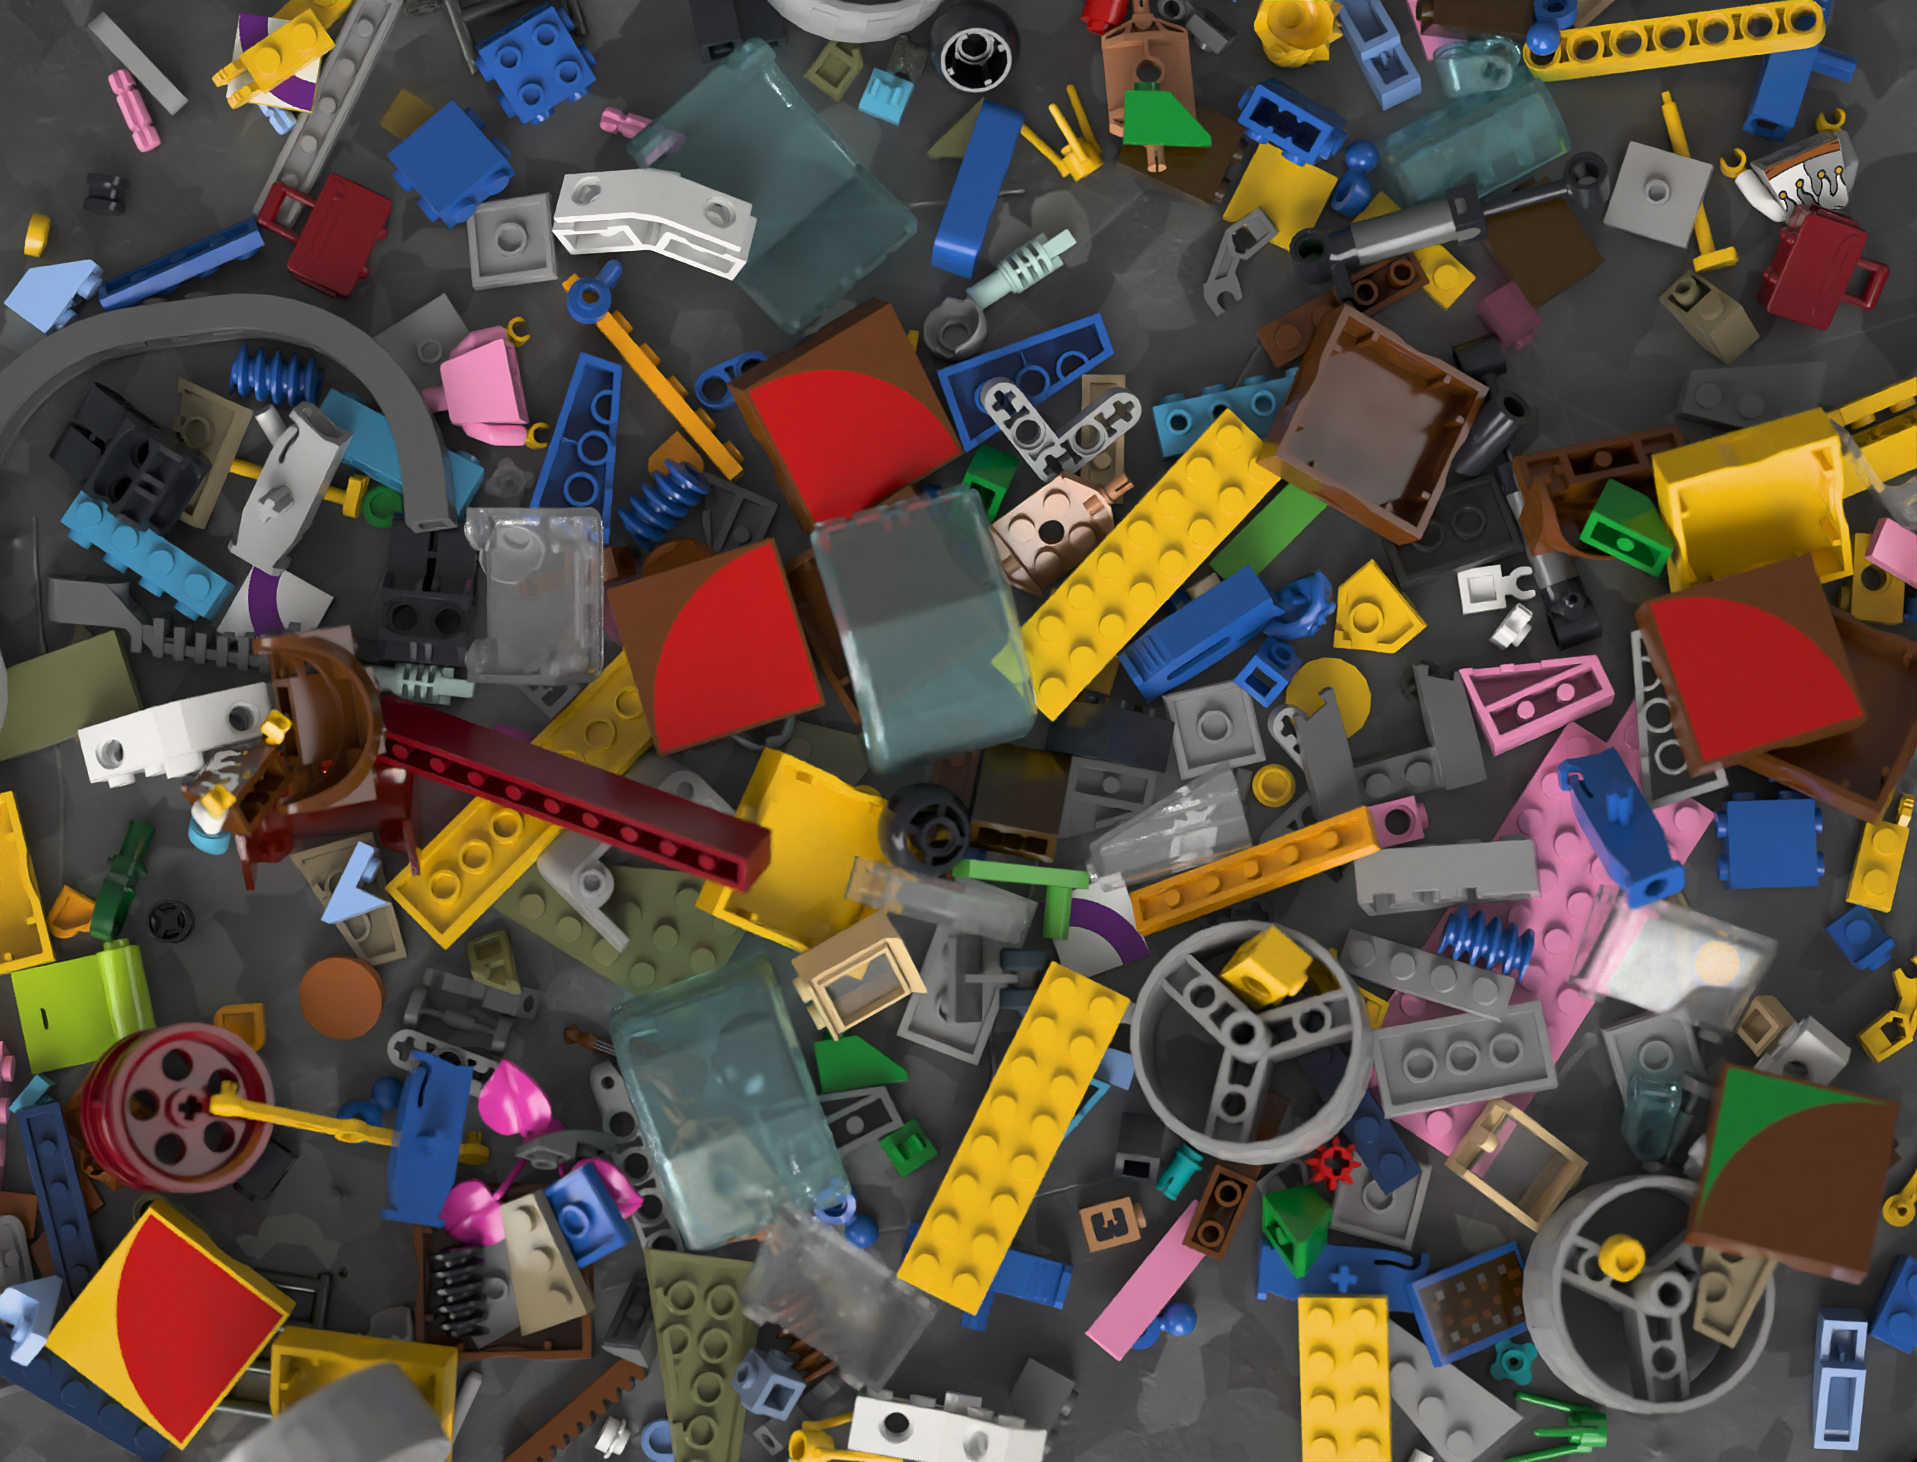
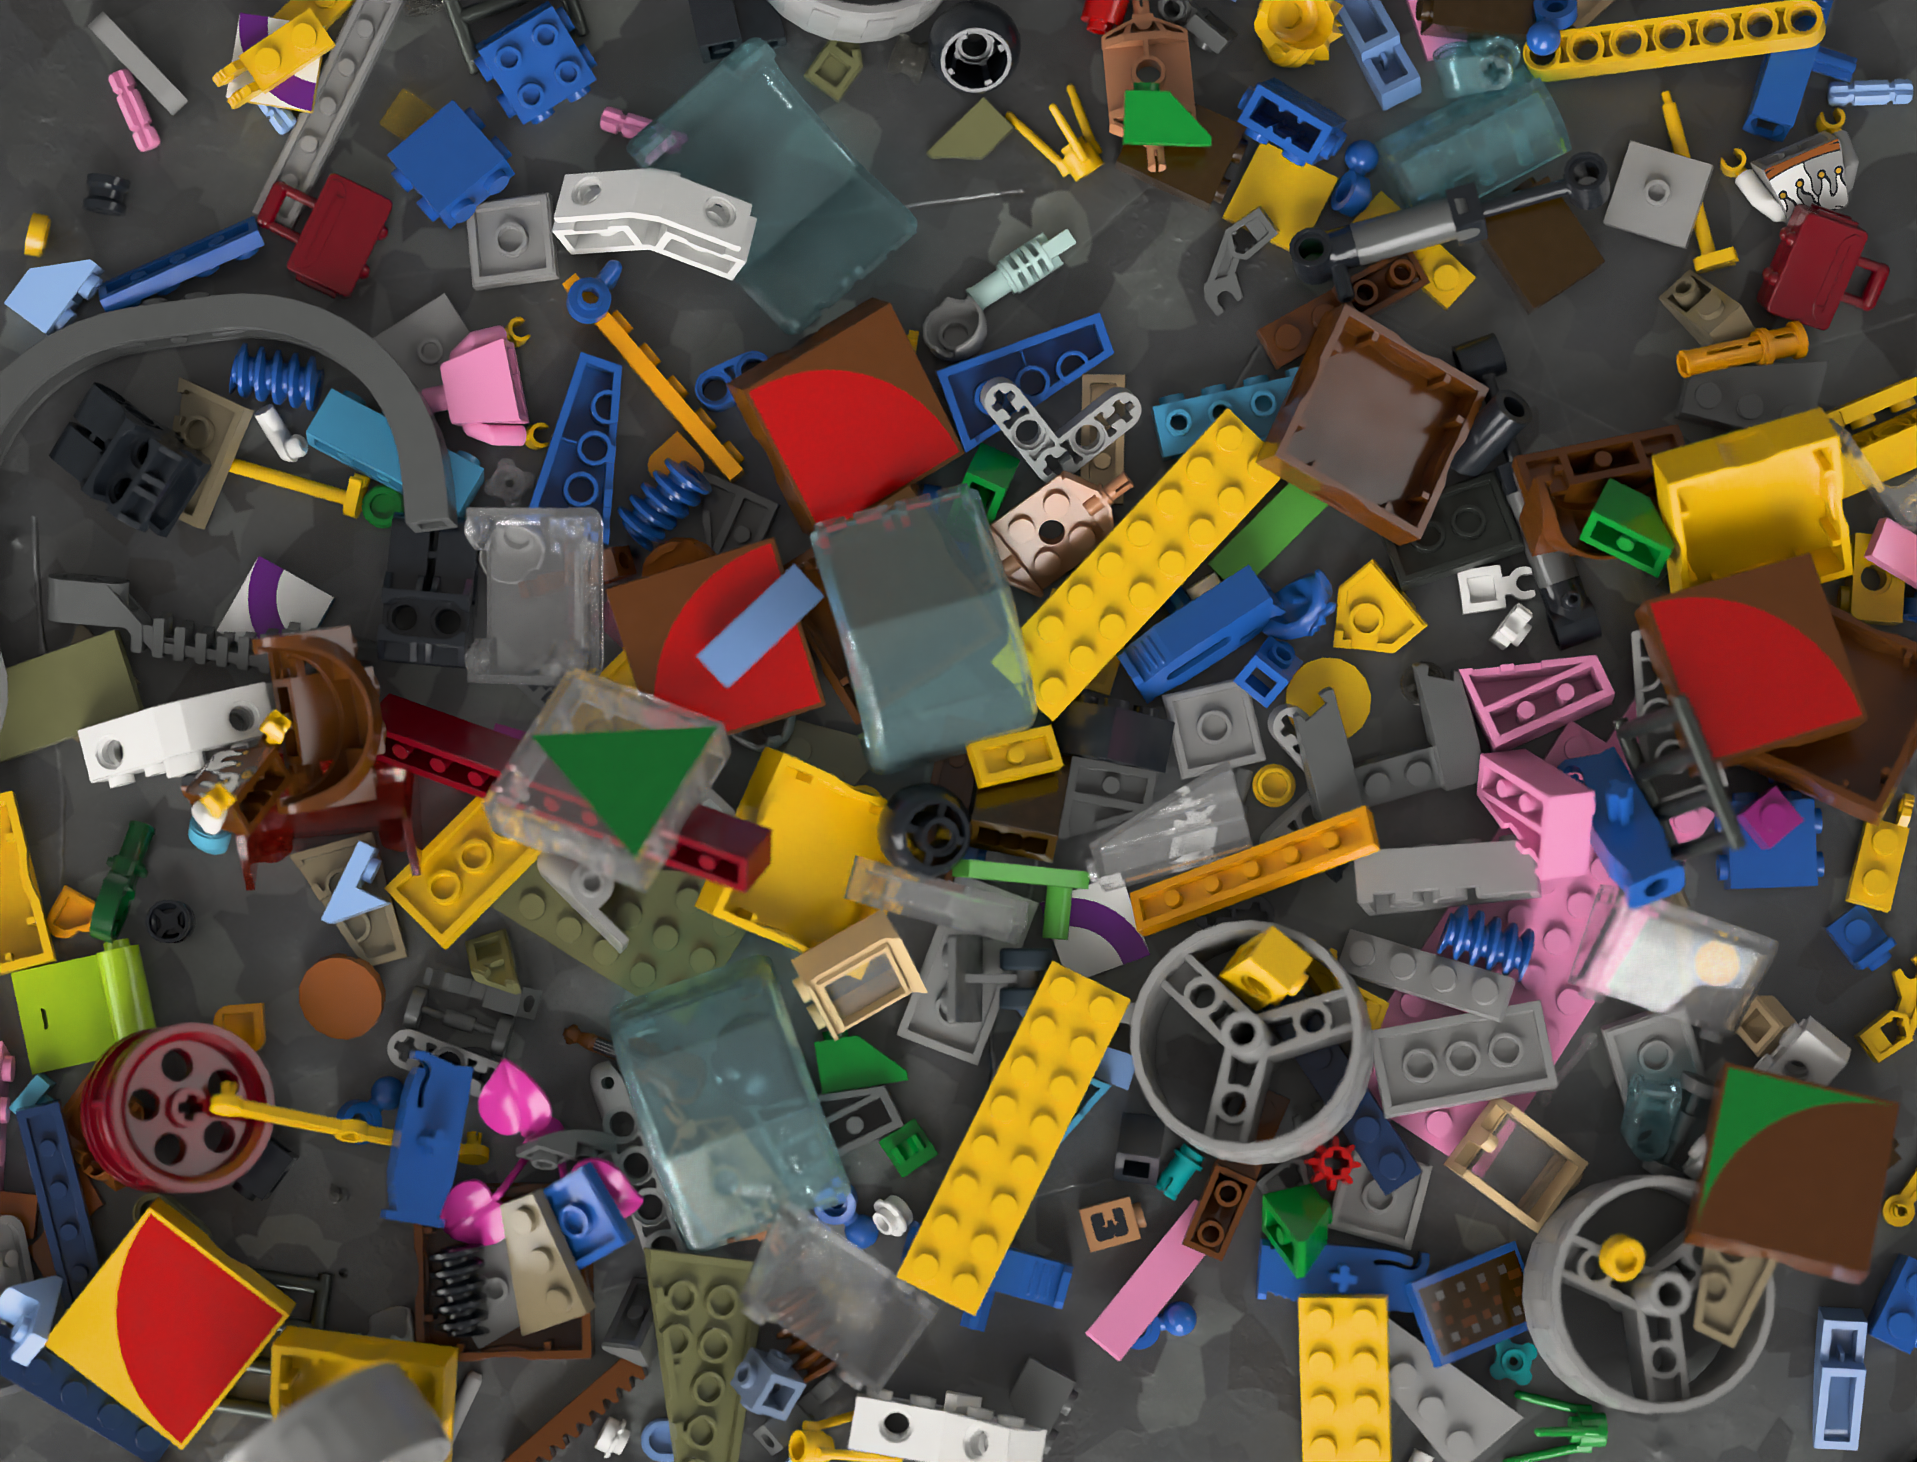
dark azure brick [60,490,236,621] -> none
light grey piece [228,401,354,576] -> none
light aqua hinge [360,662,476,706] -> none
medium azure tile [858,68,914,126] -> none
blue beam [930,99,1026,279] -> none
bright pink brick [1367,796,1429,849] -> none
clear pink brick [1473,280,1542,352] -> none
none -> clear tile [482,665,731,892]
none -> medium blue slope [697,564,824,689]
none -> white plate [873,1195,913,1237]
none -> yellow plate [966,725,1064,789]
none -> bright pink wedge [1477,749,1595,880]
none -> pearl dark grey bar [1612,694,1747,865]
none -> light orange pin [1676,321,1809,378]
none -> magenta brick [1736,786,1804,850]
none -> light blue axle [1827,79,1913,106]

